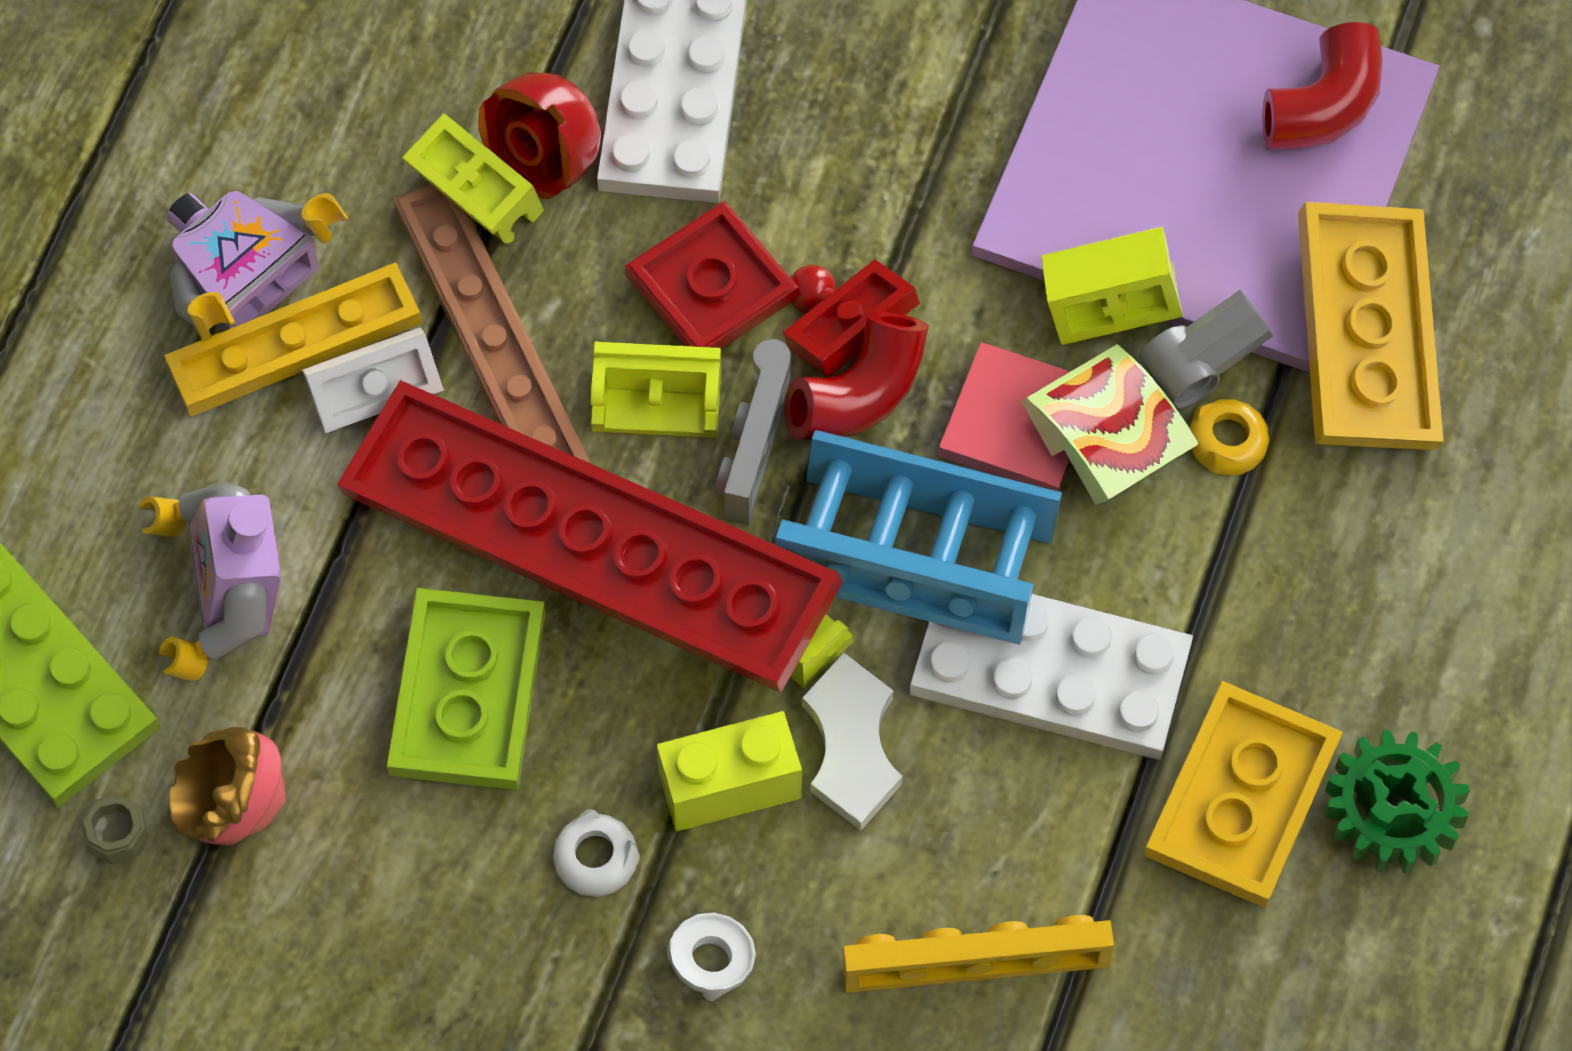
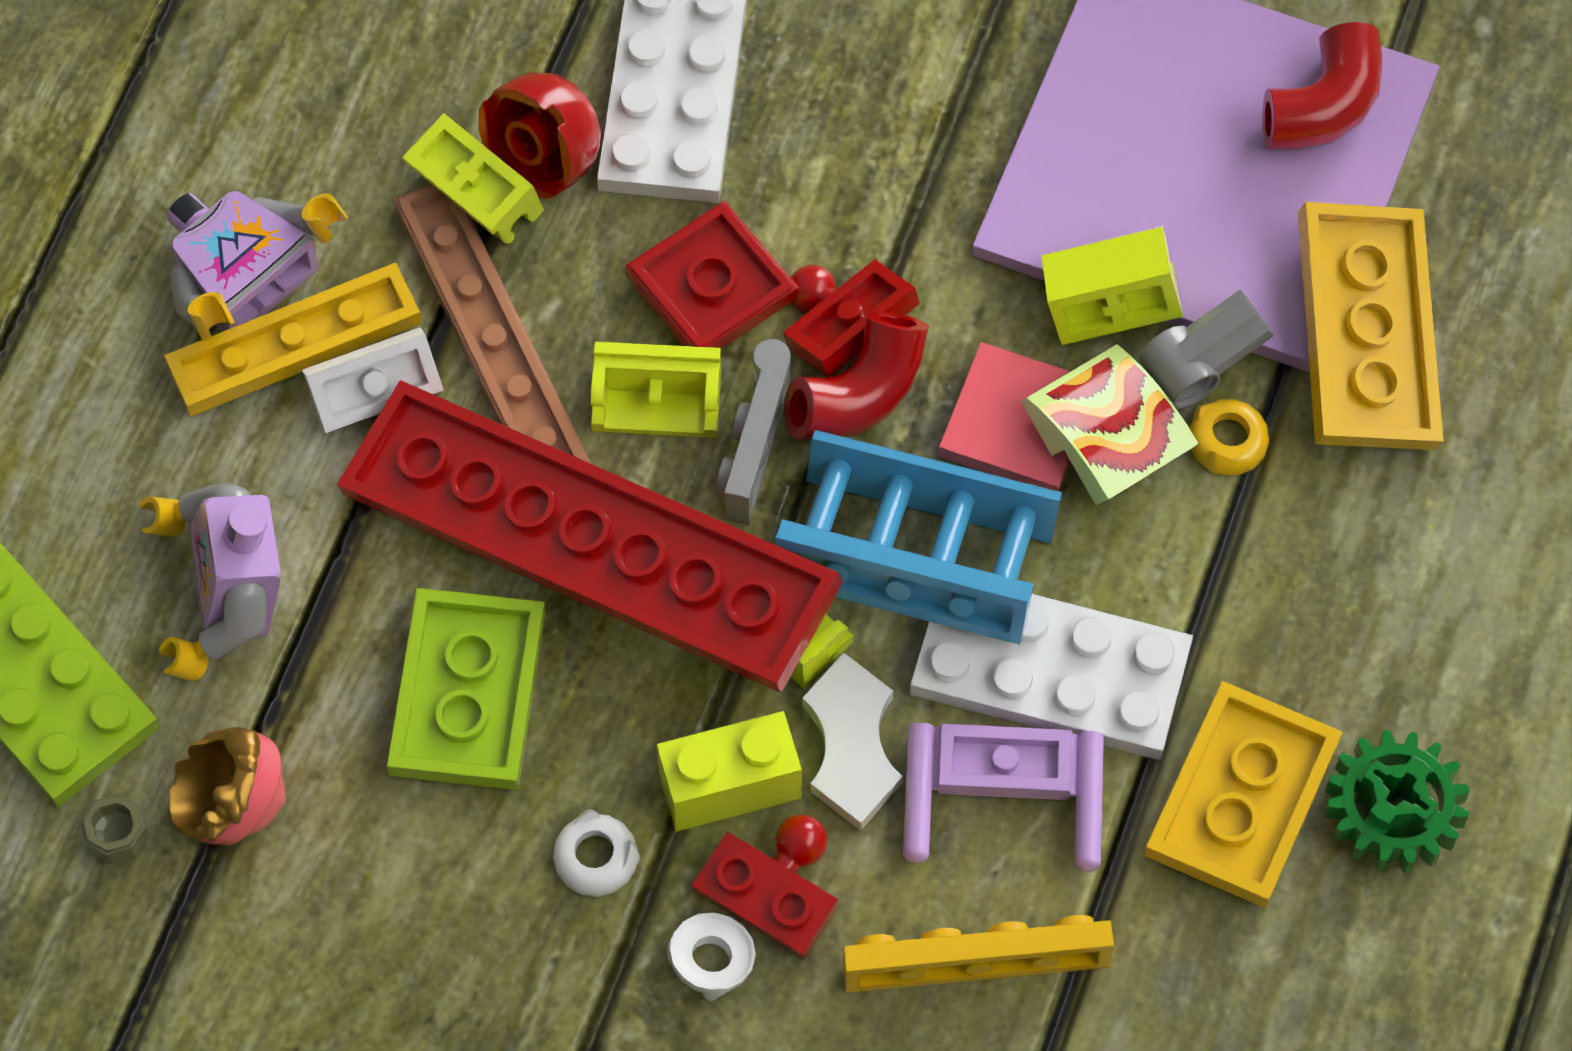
none -> red plate [691,814,840,960]
none -> lavender plate [903,723,1104,872]

